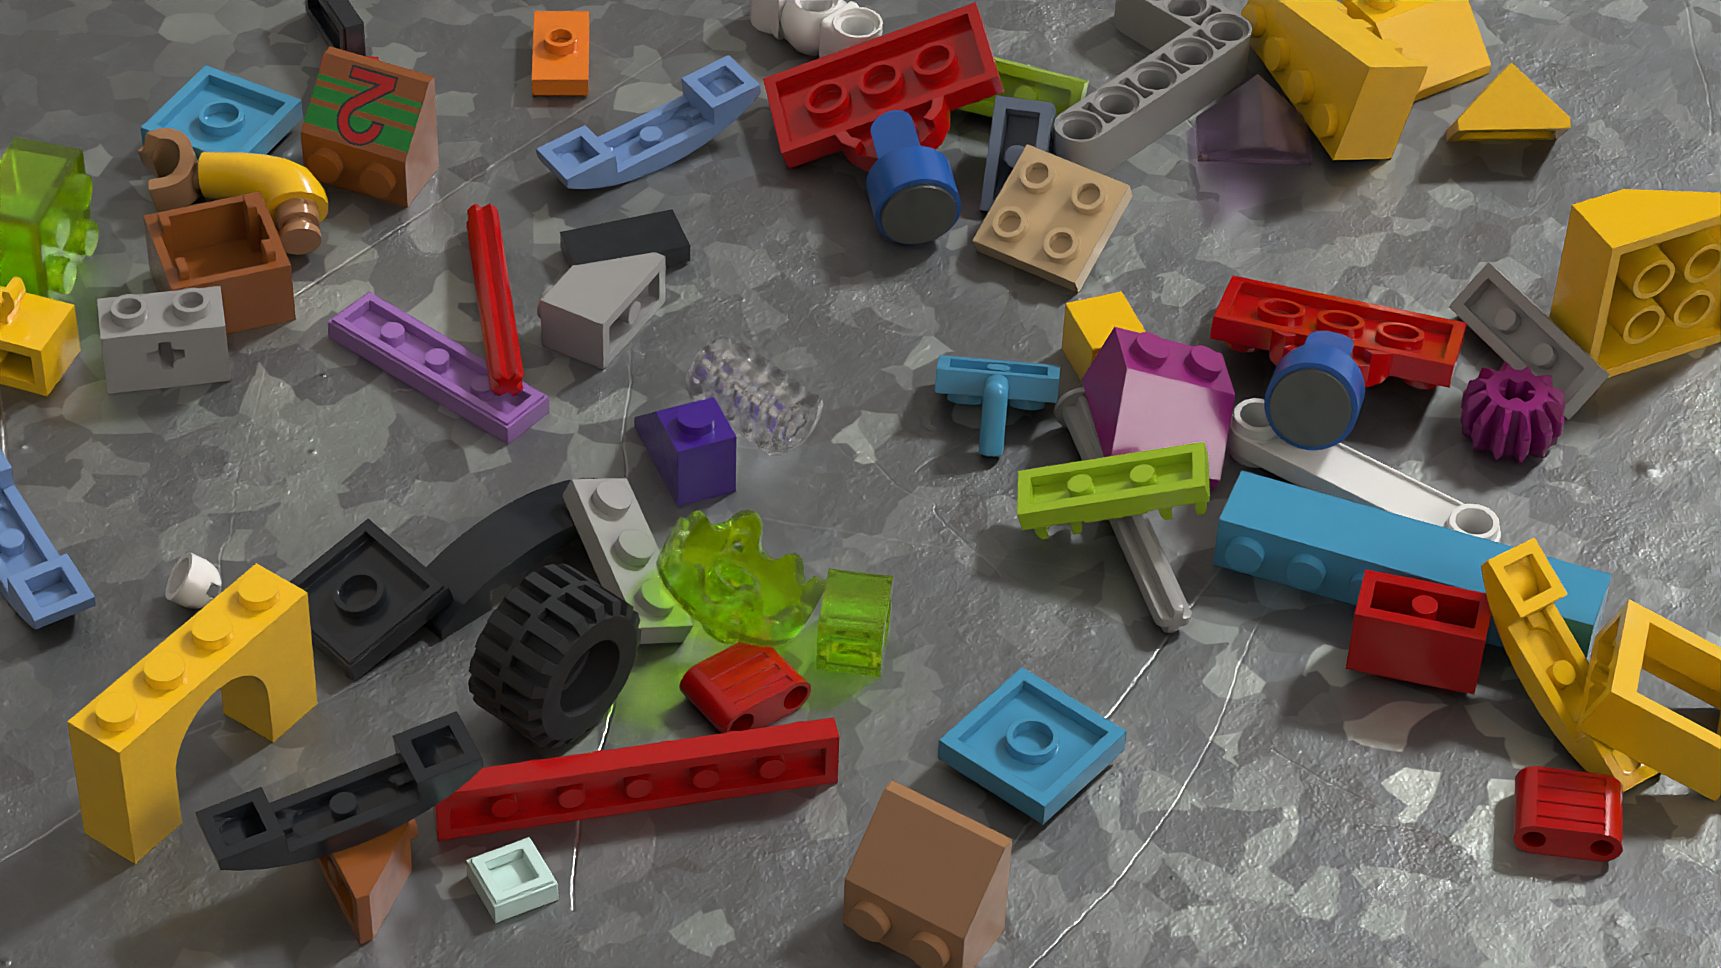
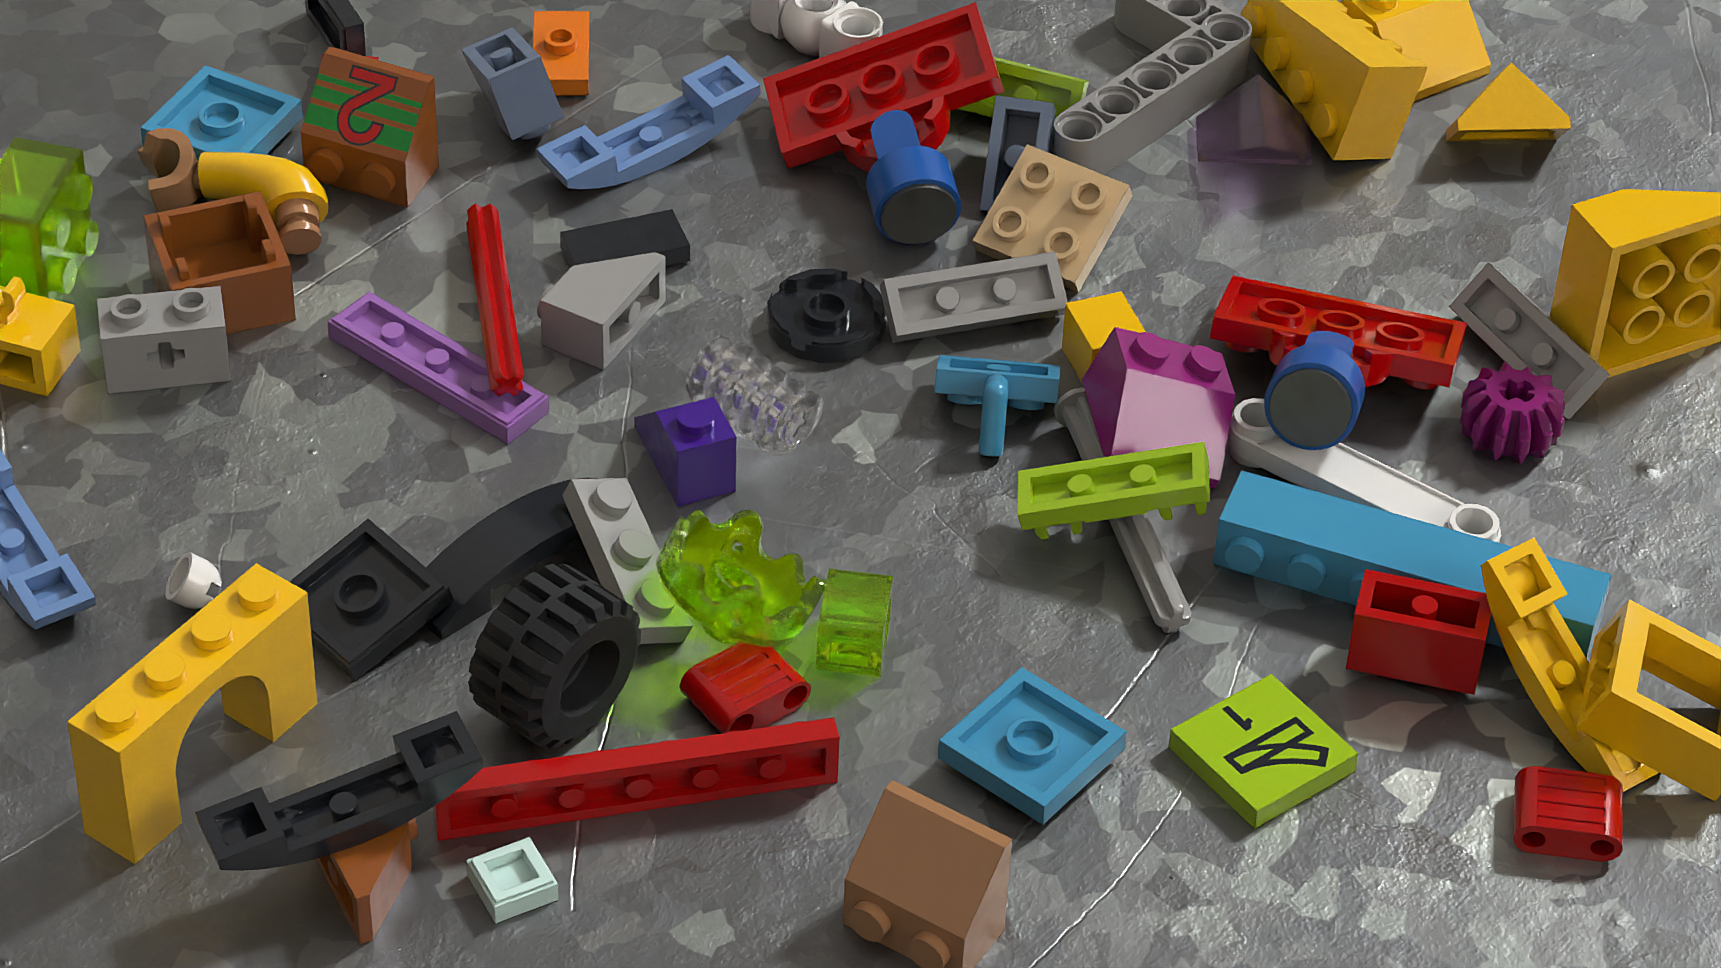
none -> sand blue slope [461,27,564,140]
none -> black tile [767,268,886,363]
none -> light grey plate [880,251,1068,343]
none -> lime tile [1168,674,1359,829]

